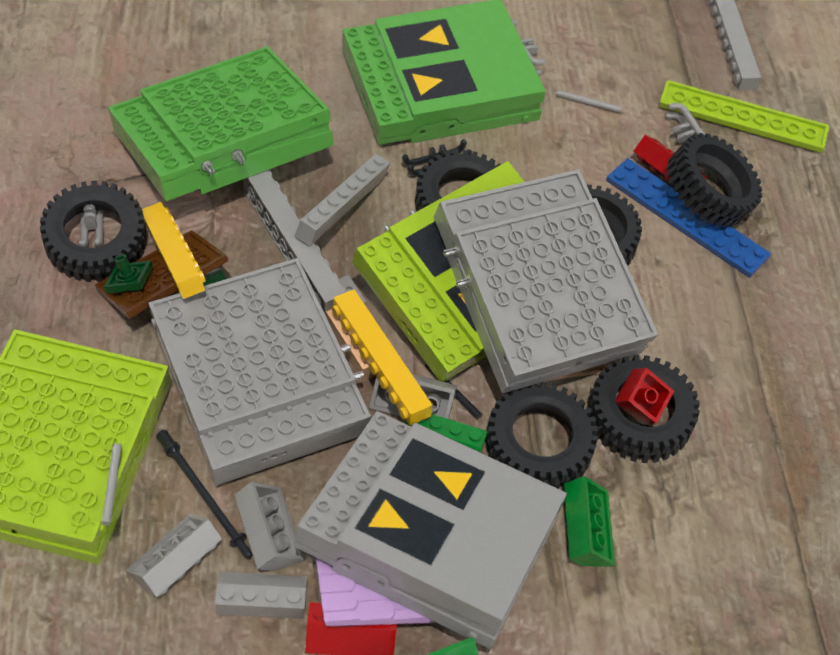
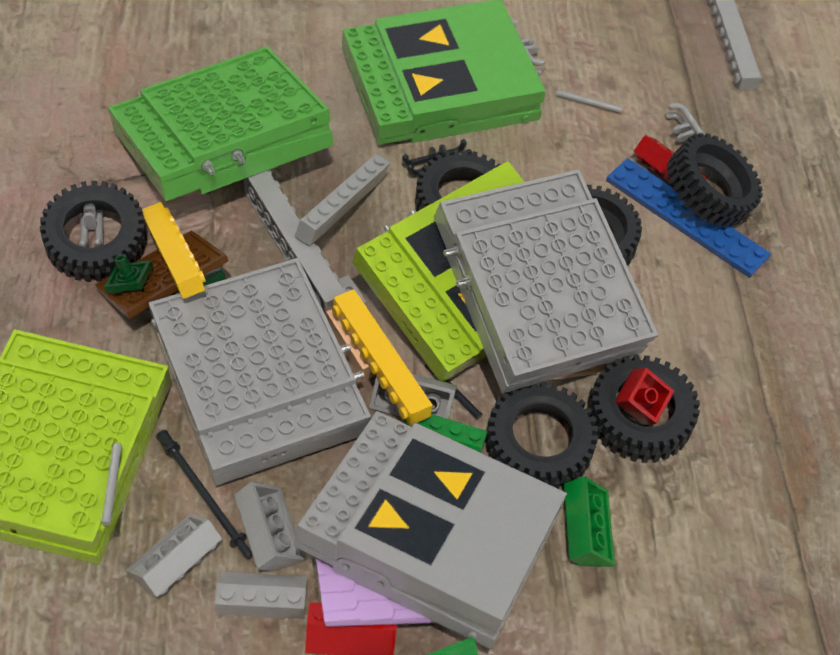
lime plate [659,80,829,153] -> none

